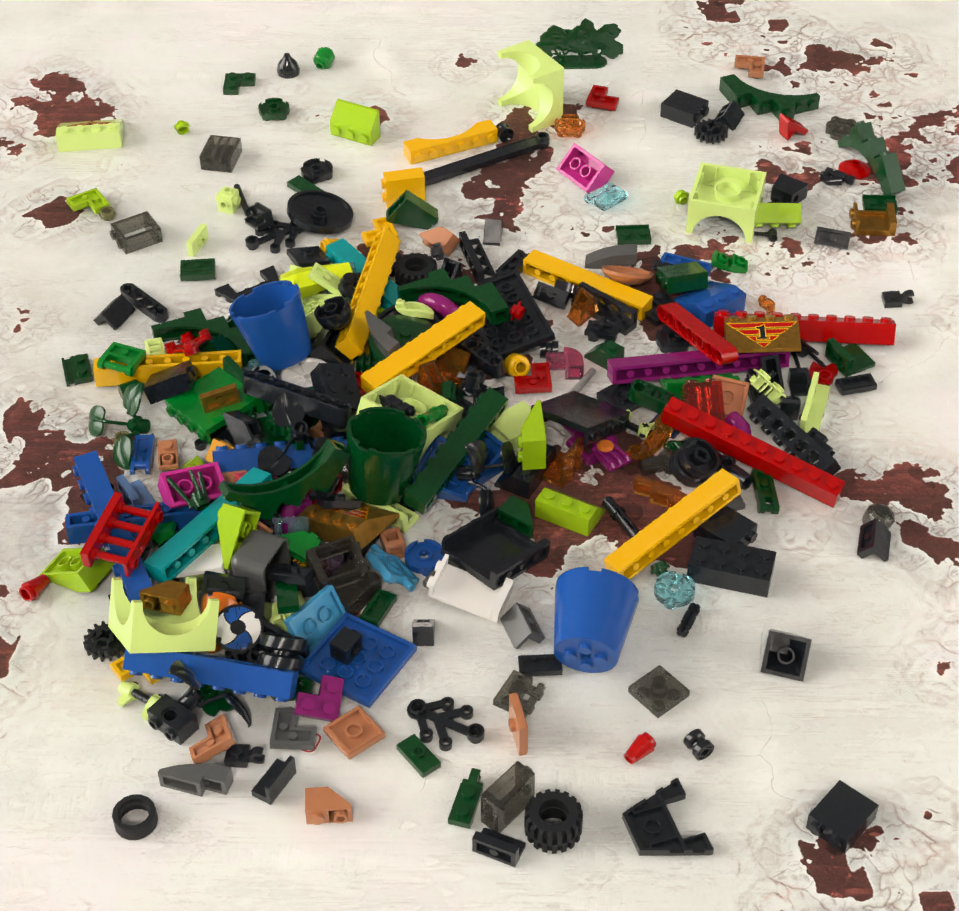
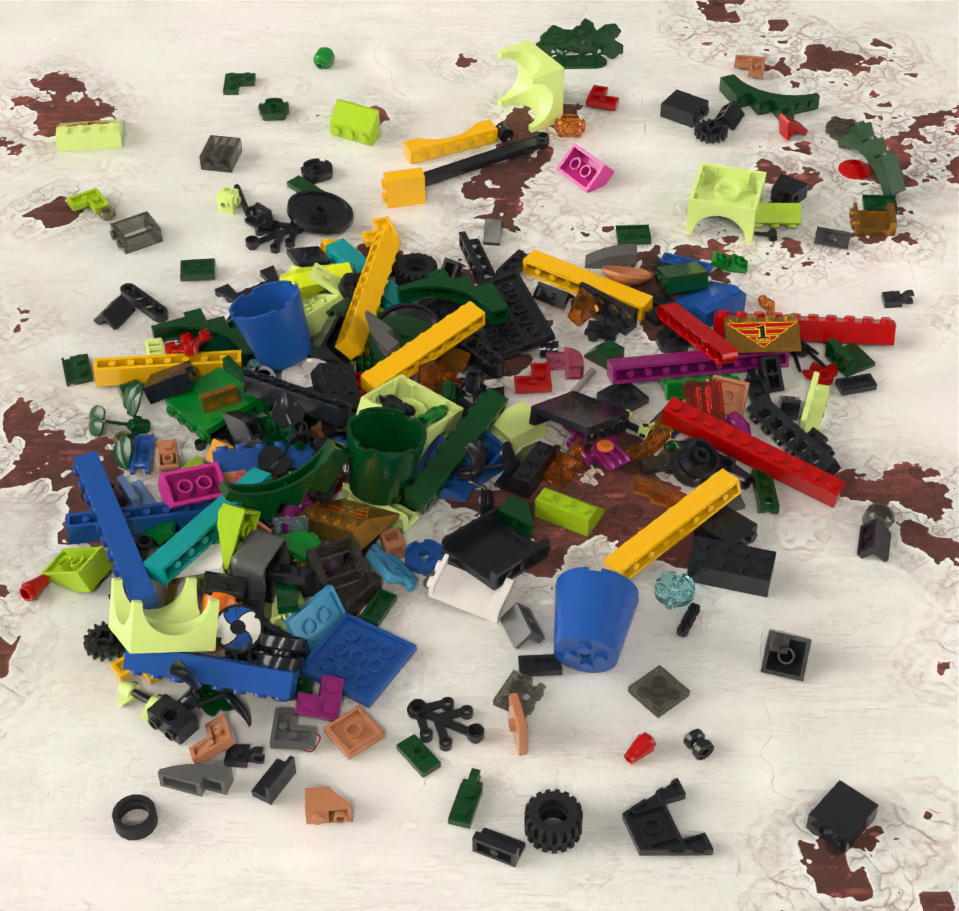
red fence [80,492,164,577] -> none
green plate [97,342,146,377] -> none
pearl gold slope [139,580,192,616] -> none
dark green plant [167,470,210,511] -> none
lime plate [174,120,190,135] -> none
yellowish green plate [186,223,209,257] -> none
black helmet [277,53,300,79] -> none
black cylinder [314,296,352,331] -> none
black plate [317,494,362,509] -> none
black brick [329,626,363,665] -> none
dark green slope [386,189,439,230] -> none
yellowish green arm [395,299,434,320] -> none
black slope [412,619,435,646] -> none
magenta cylinder [418,293,459,318] -> none
nougat slope [419,226,461,257] -> none
black hinge [430,242,444,261] -> none
clear smoke window [481,761,535,833] -> none
yellow head [504,353,530,377] -> none
red plate [510,301,526,321] -> none
lime slope [517,400,546,470] -> none
black beam [554,279,581,296] -> none
clear light blue plate [584,182,628,211] -> none
black pin [602,496,640,538] -> none
dark green beam [628,379,682,415] -> none
dark green plate [650,560,670,577] -> none
lime plate [674,190,689,205] -> none
yellowish green hinge [749,368,787,405] -> none
black panel [787,367,811,396] -> none
black arm [819,171,842,186] -> none
black axle [825,167,855,185] -> none

